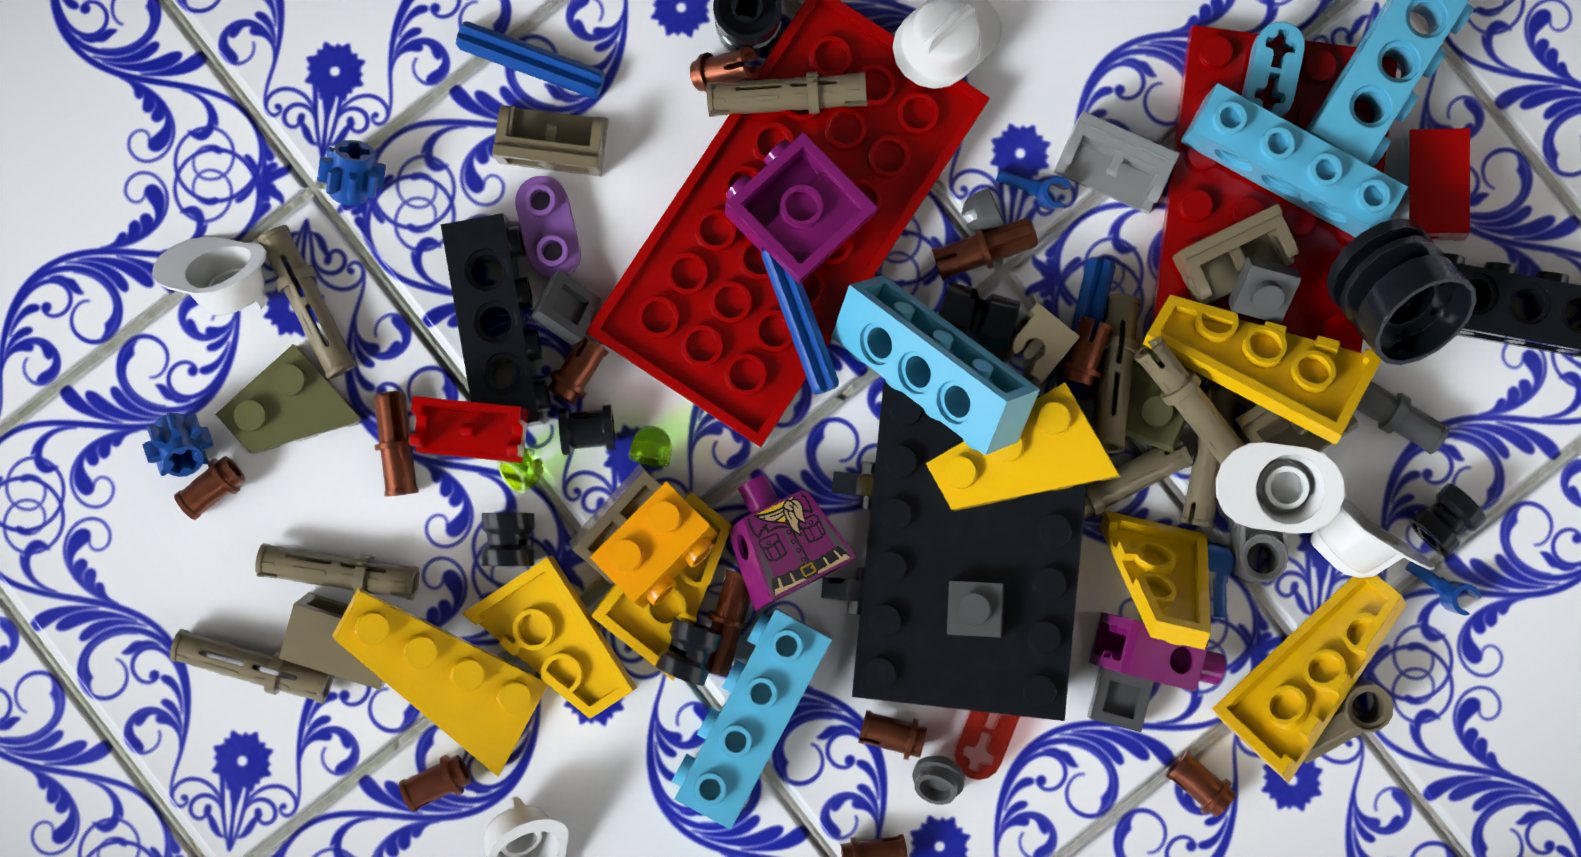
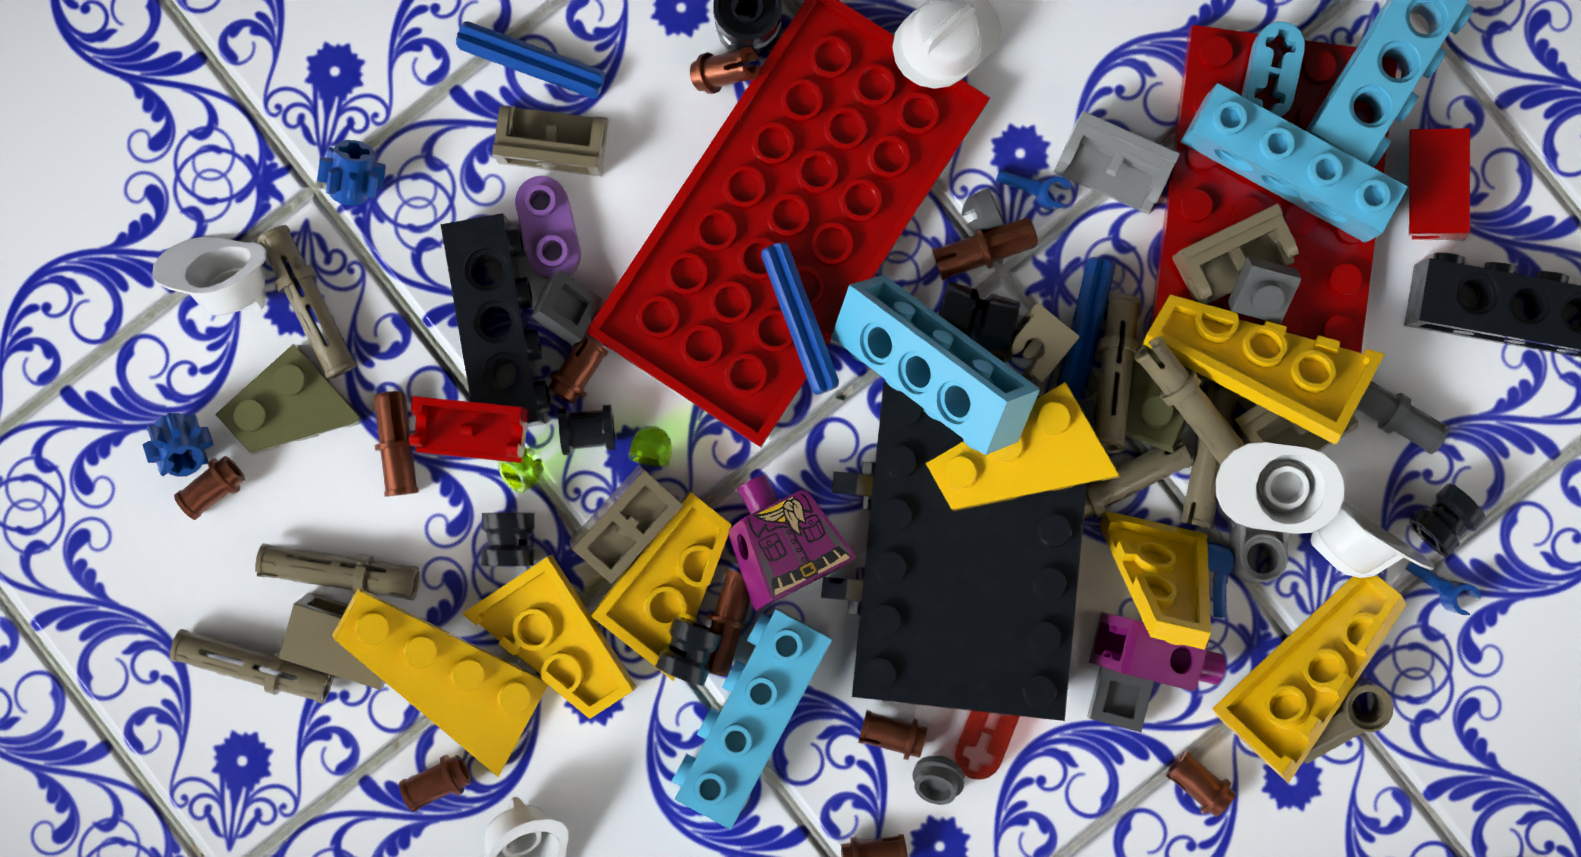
light orange bracket [589,481,718,608] -> none
dark tan pin [706,71,867,117] -> none
magenta plate [725,132,878,284] -> none
dark grey plate [947,581,1004,638] -> none
copper pin [1059,316,1114,387] -> none
black wheel [1326,218,1476,365] -> none

